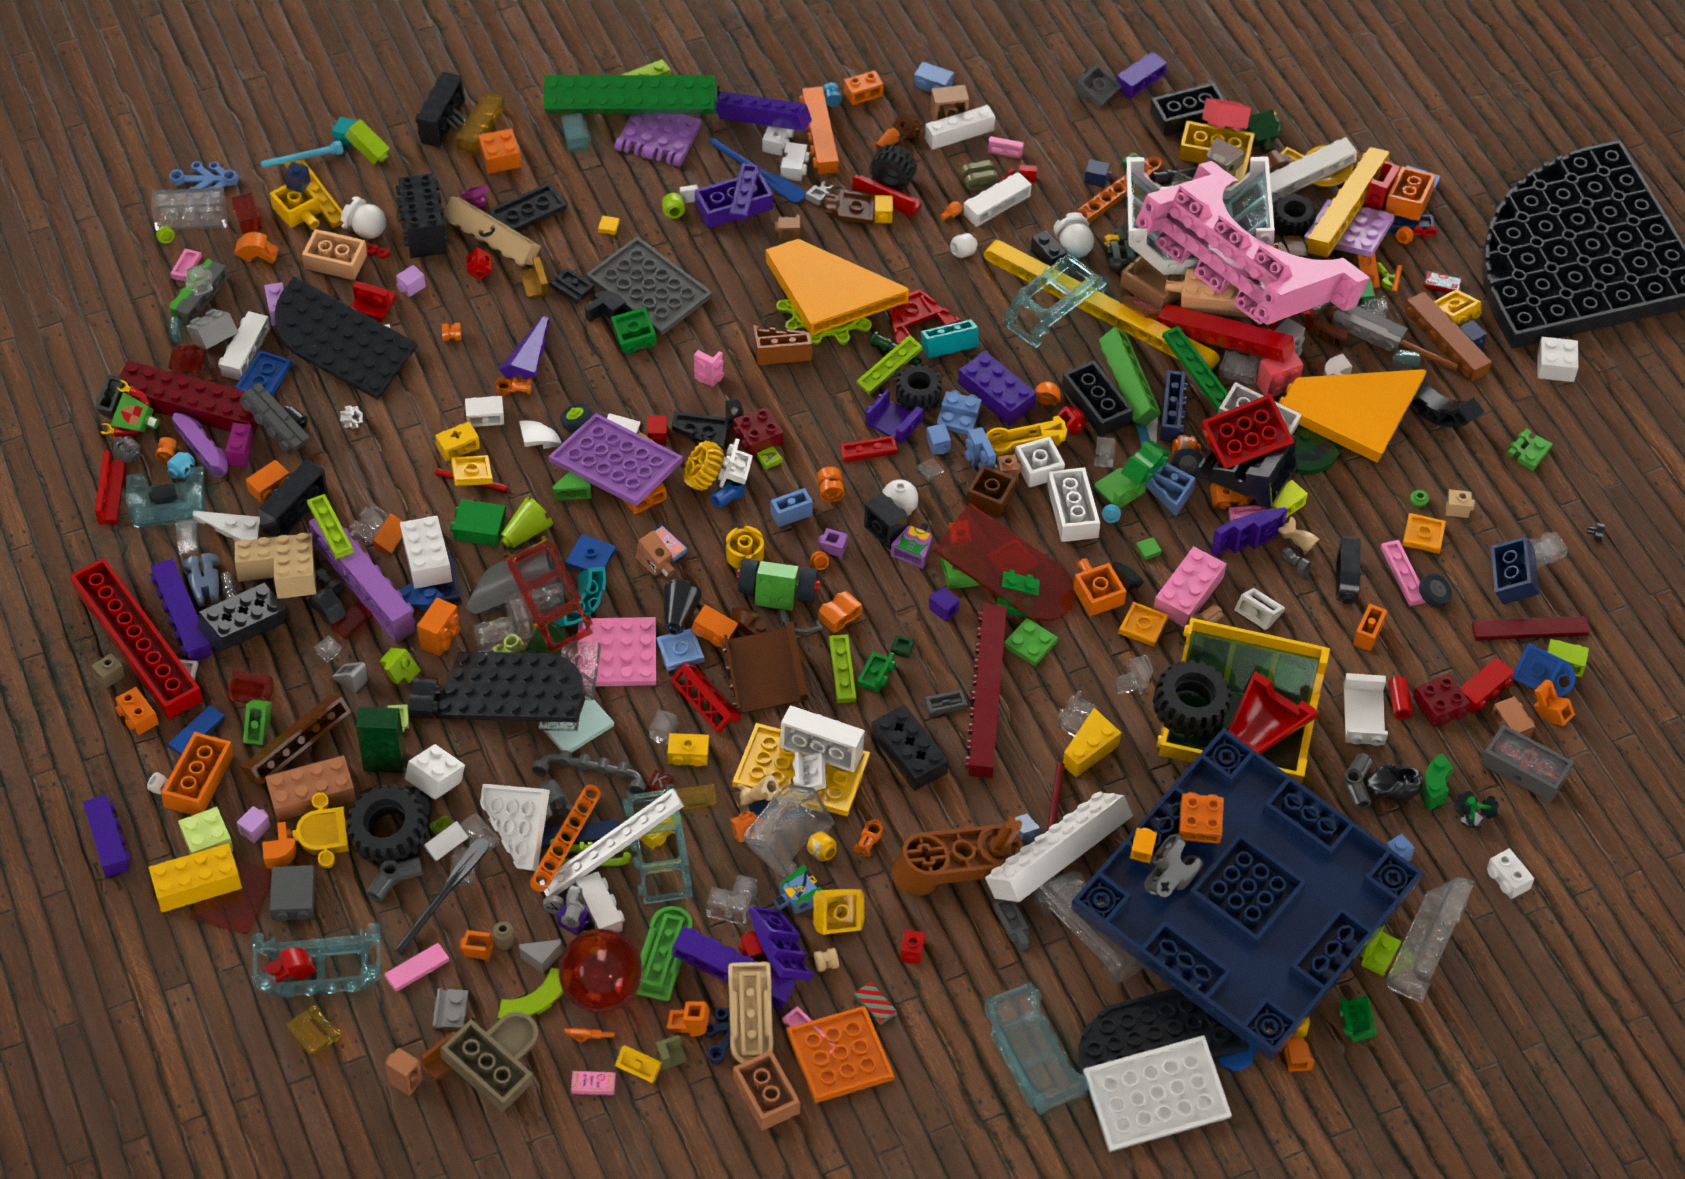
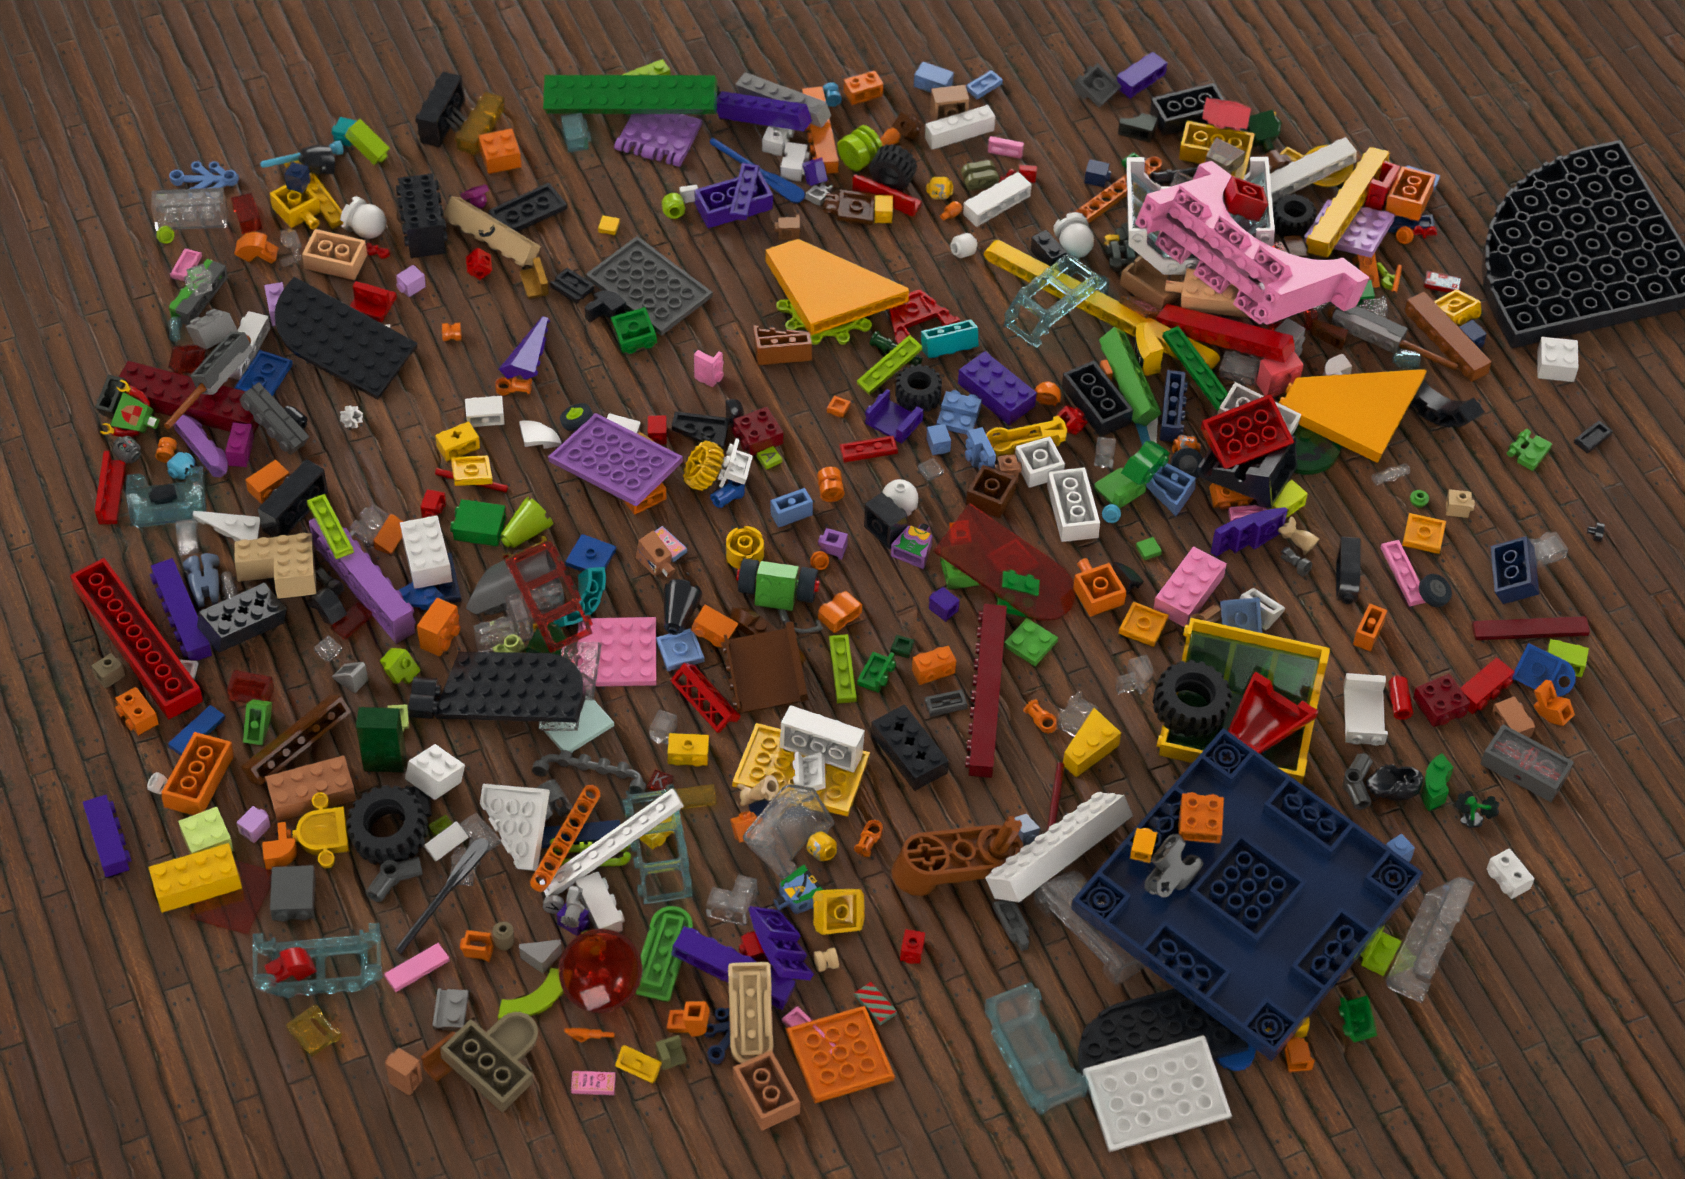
bright green slope [553,471,591,501] -> none
none -> piece [164,332,253,429]
none -> clear plate [280,228,302,267]
none -> black helmet [298,145,335,175]
none -> red brick [420,489,447,518]
none -> clear red panel [579,966,614,1010]
none -> light grey brick [735,72,831,128]
none -> dark purple piece [802,158,828,185]
none -> orange tile [827,395,851,418]
none -> lime wheel [837,125,883,172]
none -> orange brick [912,645,956,685]
none -> yellow head [926,177,953,200]
none -> medium blue plate [966,70,1003,99]
none -> orange connector [1023,699,1057,734]
none -> orange tile [1100,360,1113,382]
none -> pearl dark grey arch [1118,113,1158,143]
none -> yellow slope [1134,322,1164,376]
none -> medium blue plate [1220,597,1262,633]
none -> red brick [1223,176,1268,222]
none -> clear pin [1372,463,1410,486]
none -> black tile [1574,421,1613,454]

